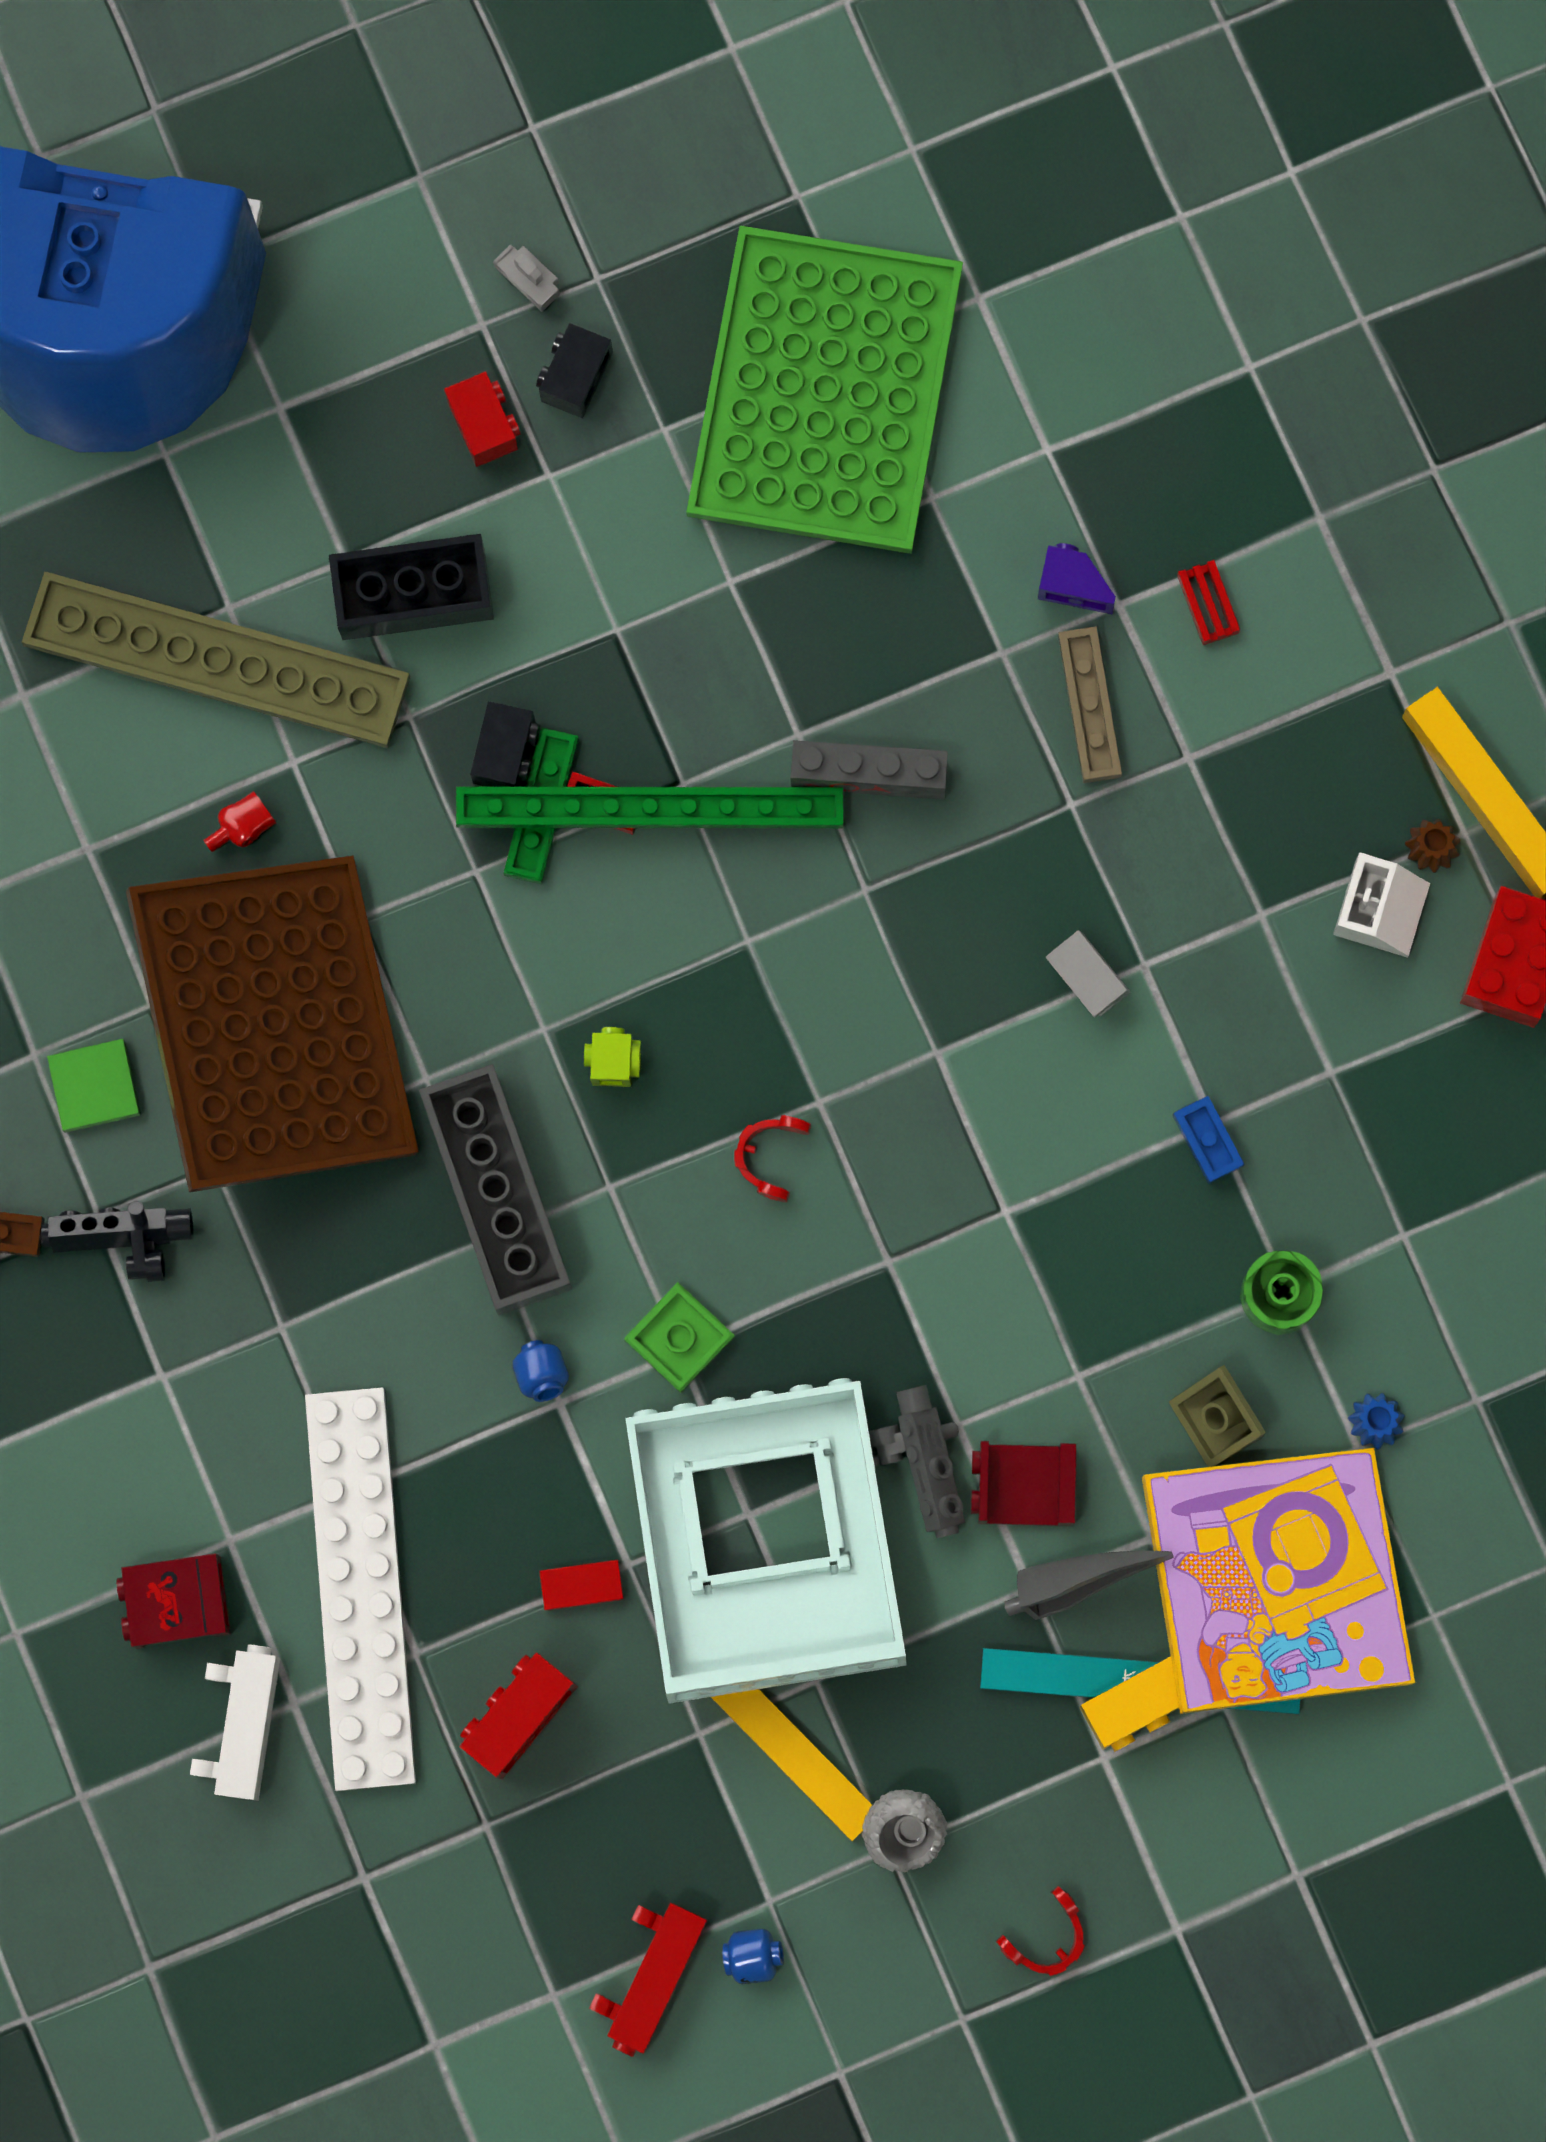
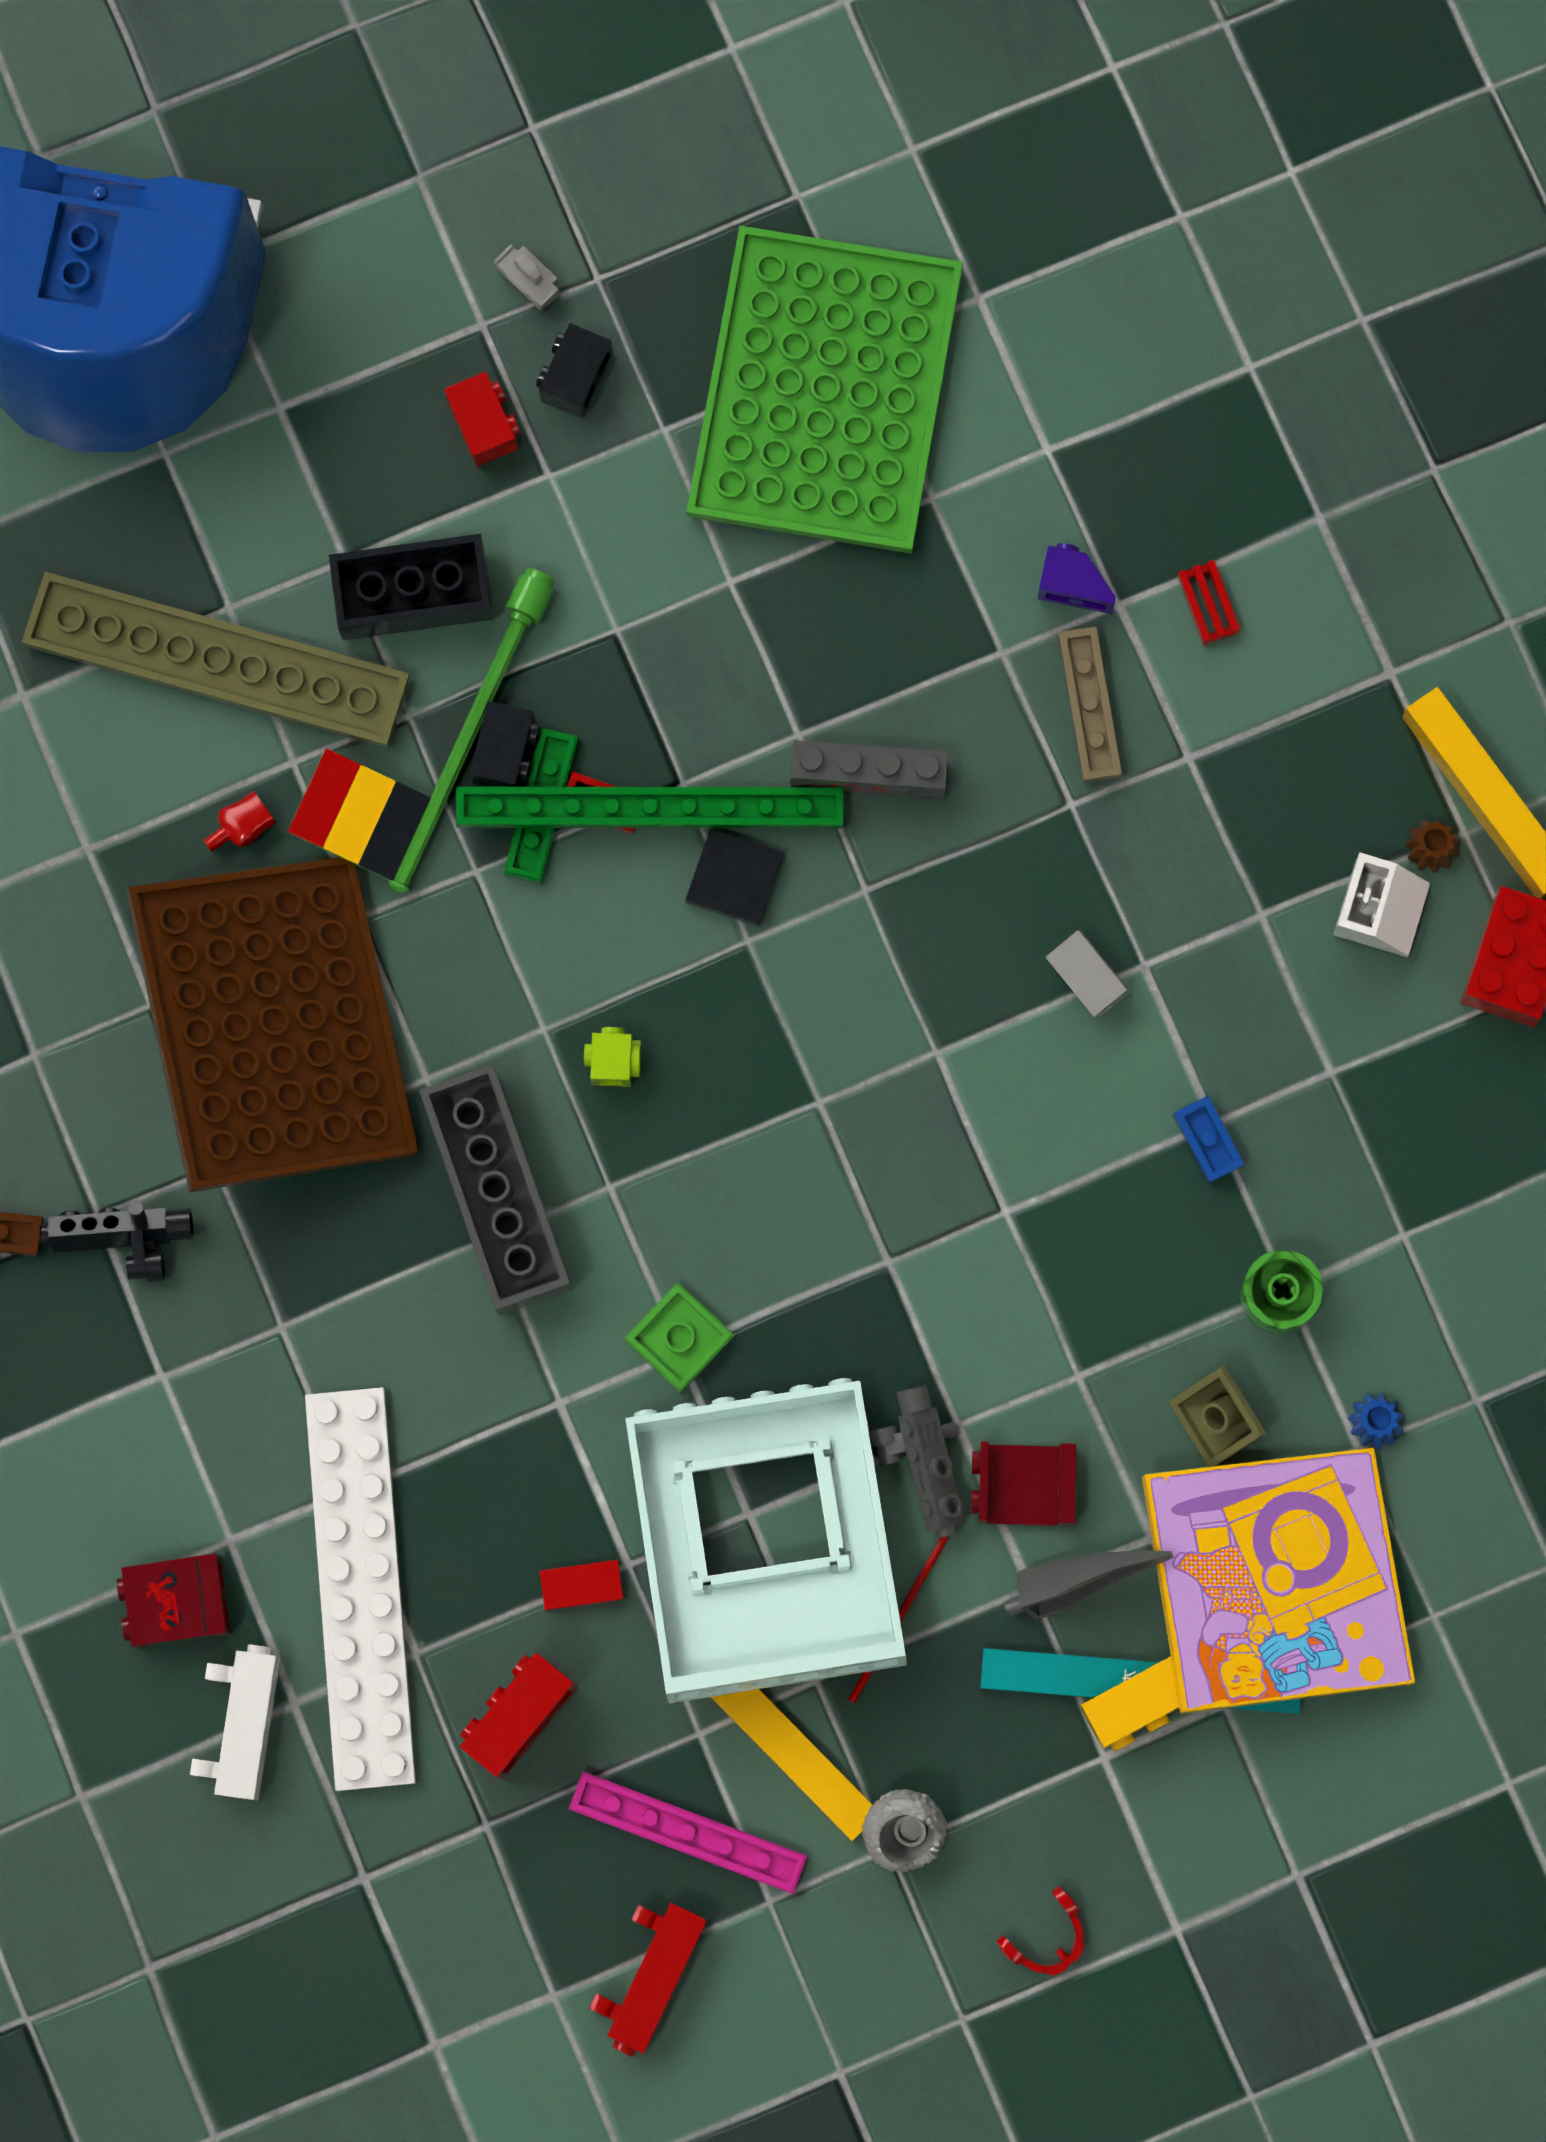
bright green tile [47,1039,141,1133] -> none
blue head [512,1340,569,1402] -> none
blue head [722,1929,784,1984] -> none
red piece [734,1115,812,1202] -> none
none -> flag [287,568,555,893]
none -> dark pink tile [569,1772,807,1894]
none -> black tile [685,829,783,926]
none -> red piece [848,1536,949,1703]

